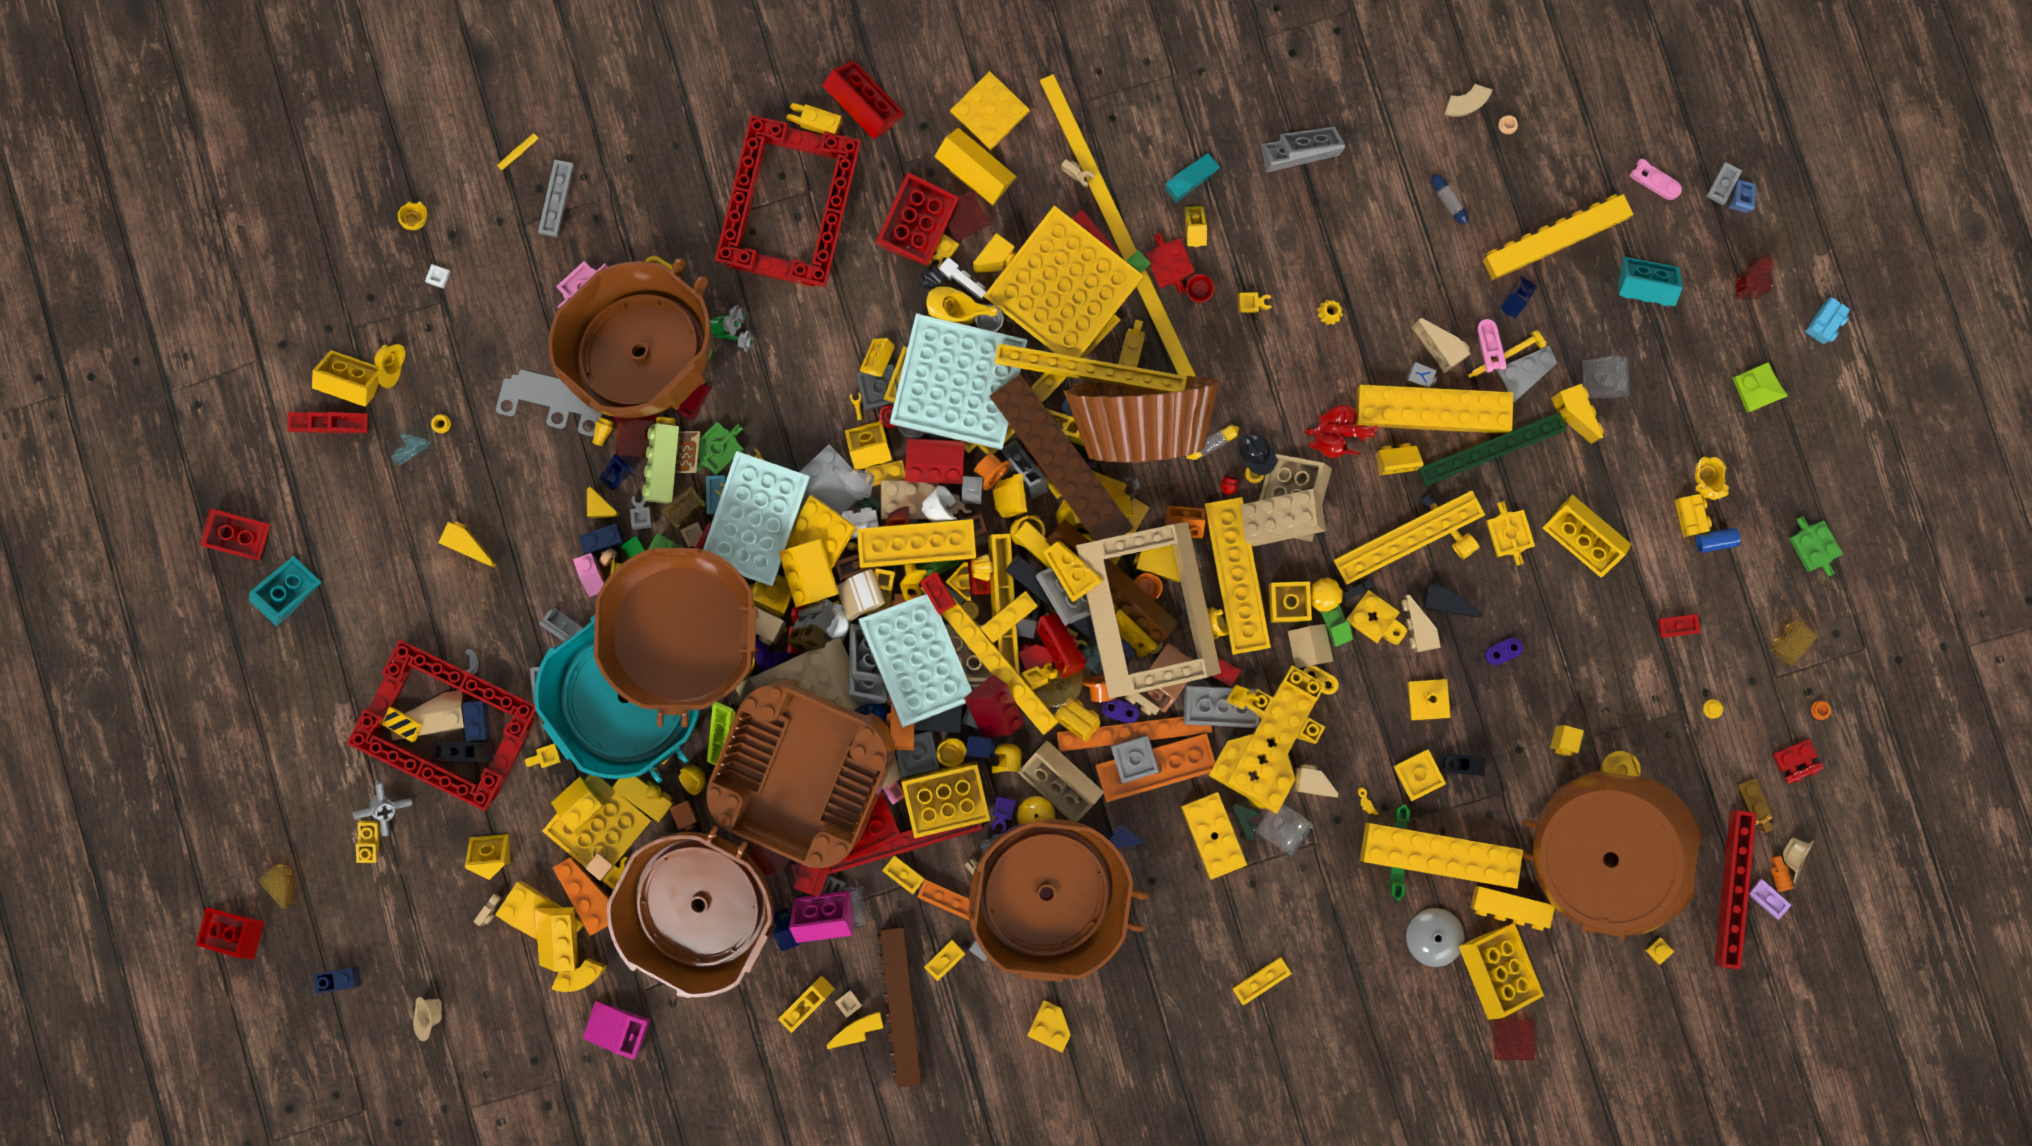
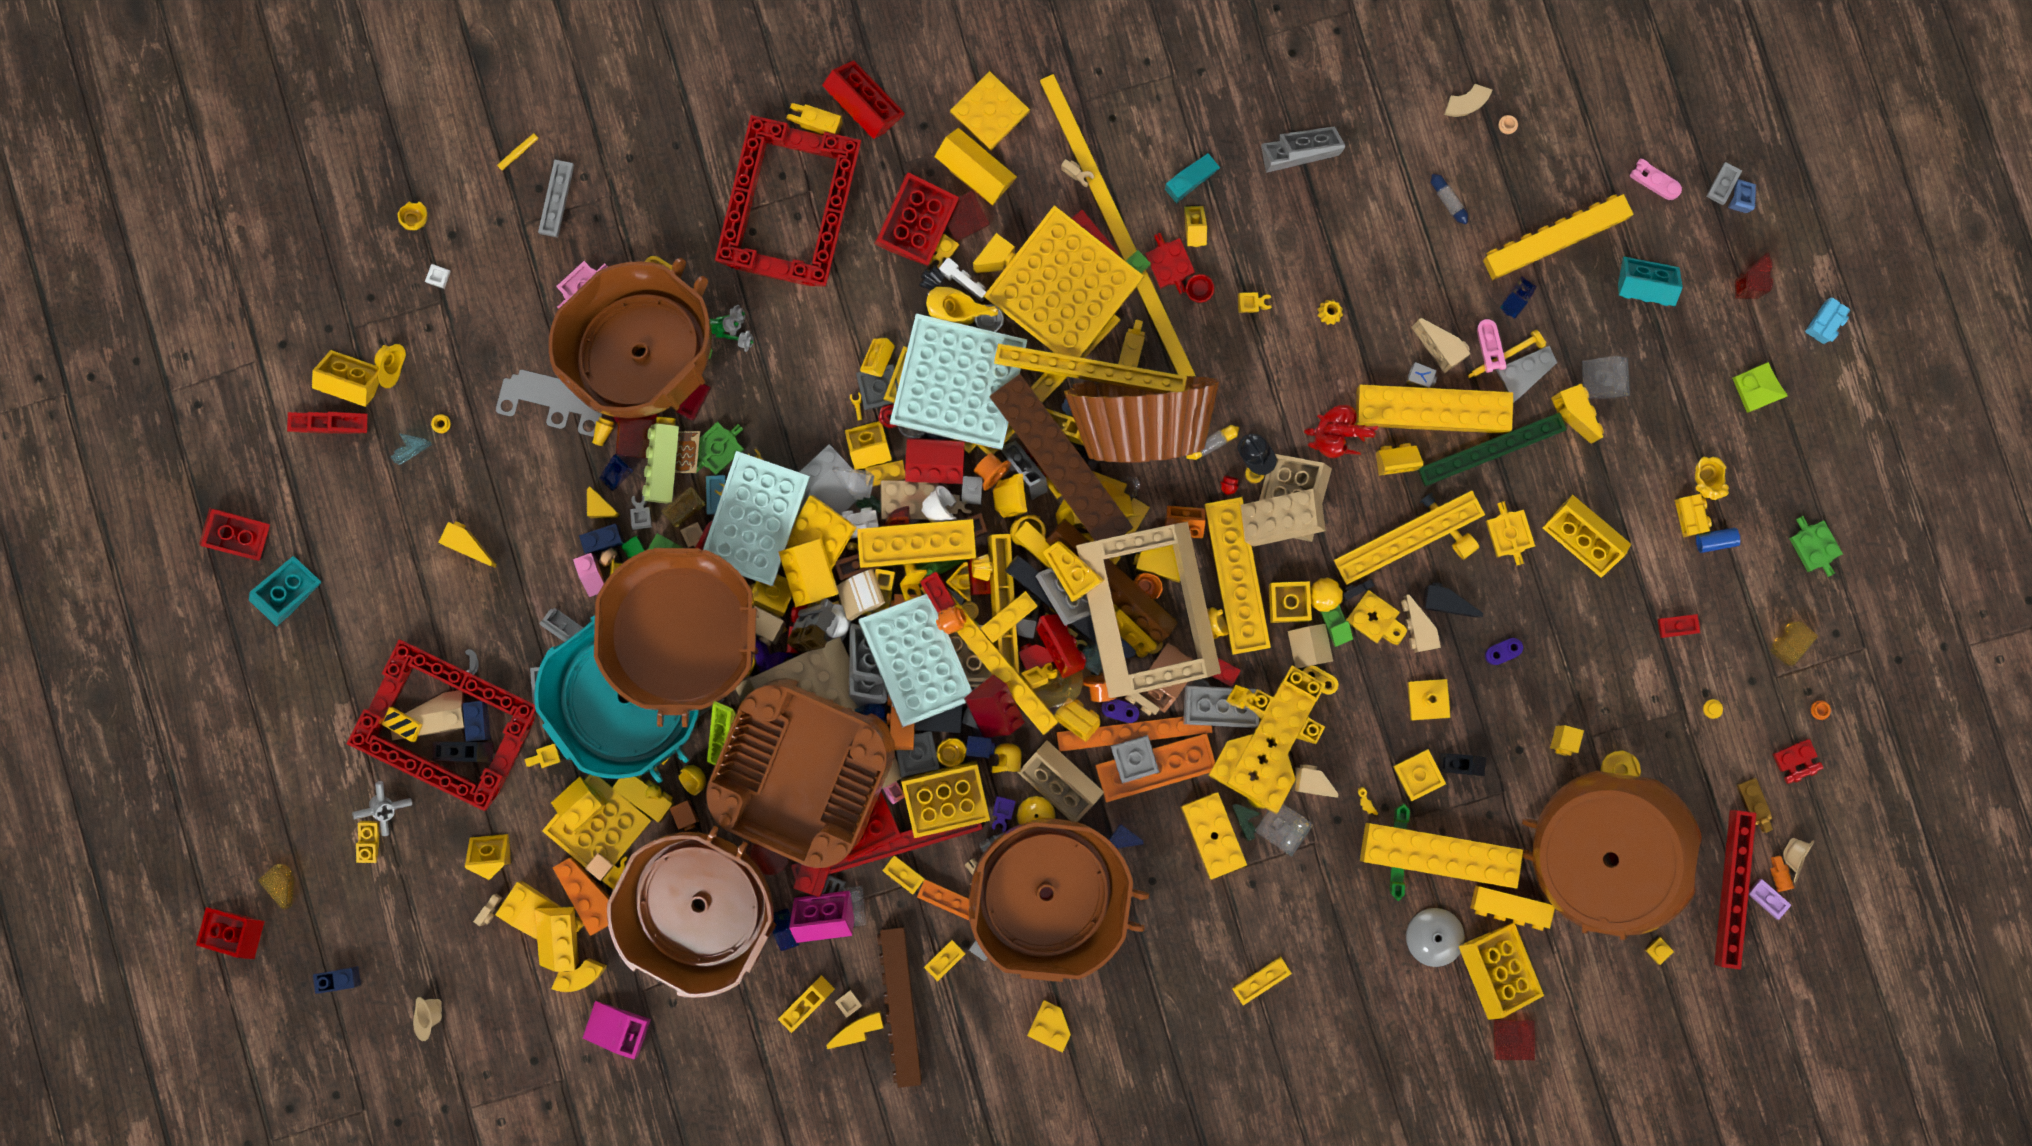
none -> orange head [936,606,966,634]

